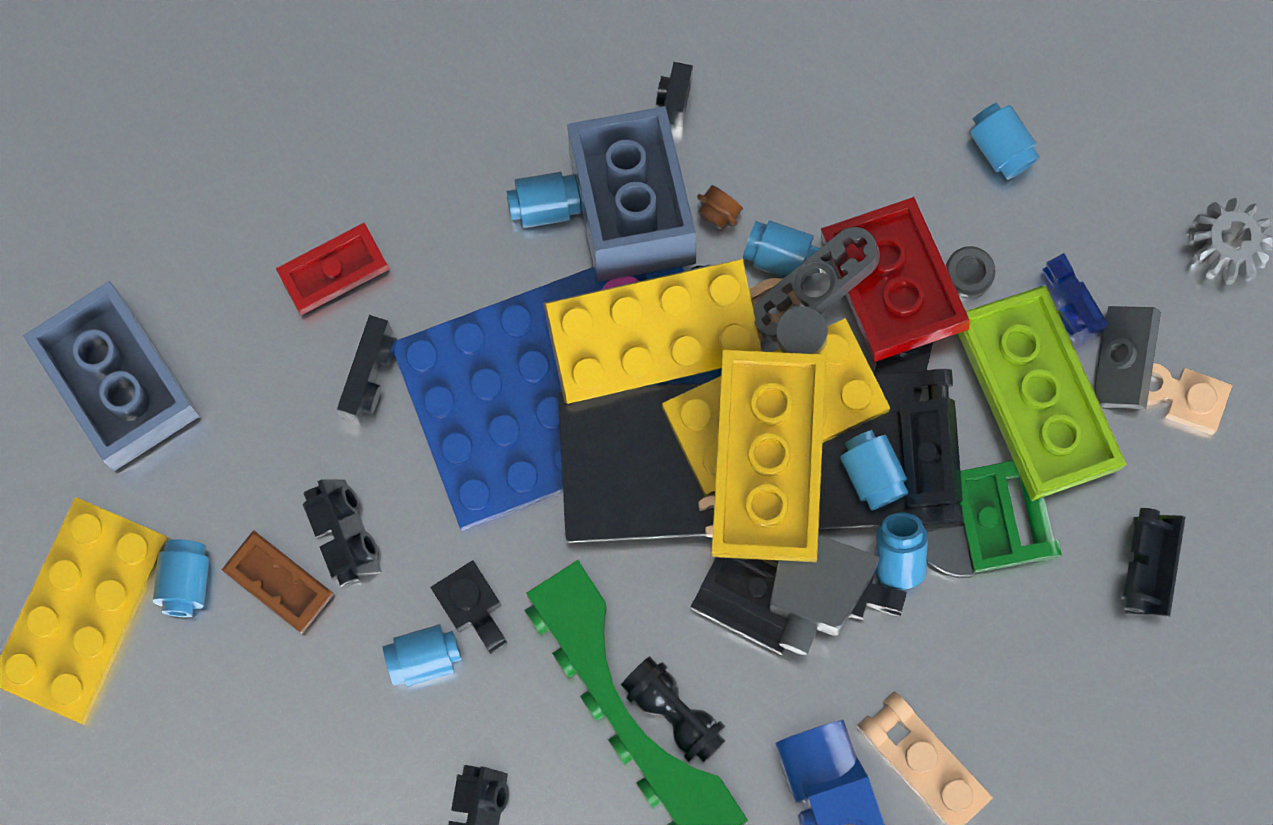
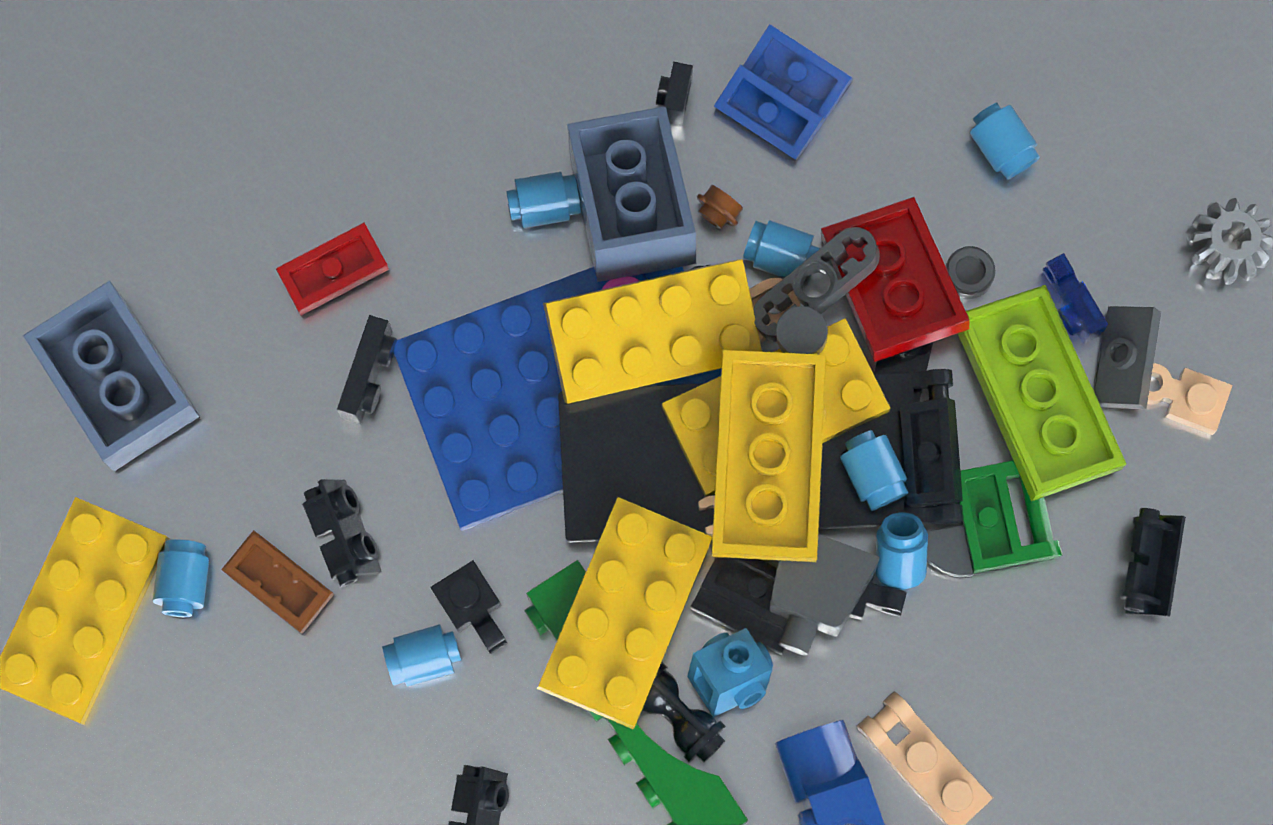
none -> yellow plate [537,497,713,729]
none -> dark azure brick [687,628,773,718]
none -> blue slope [714,24,853,160]

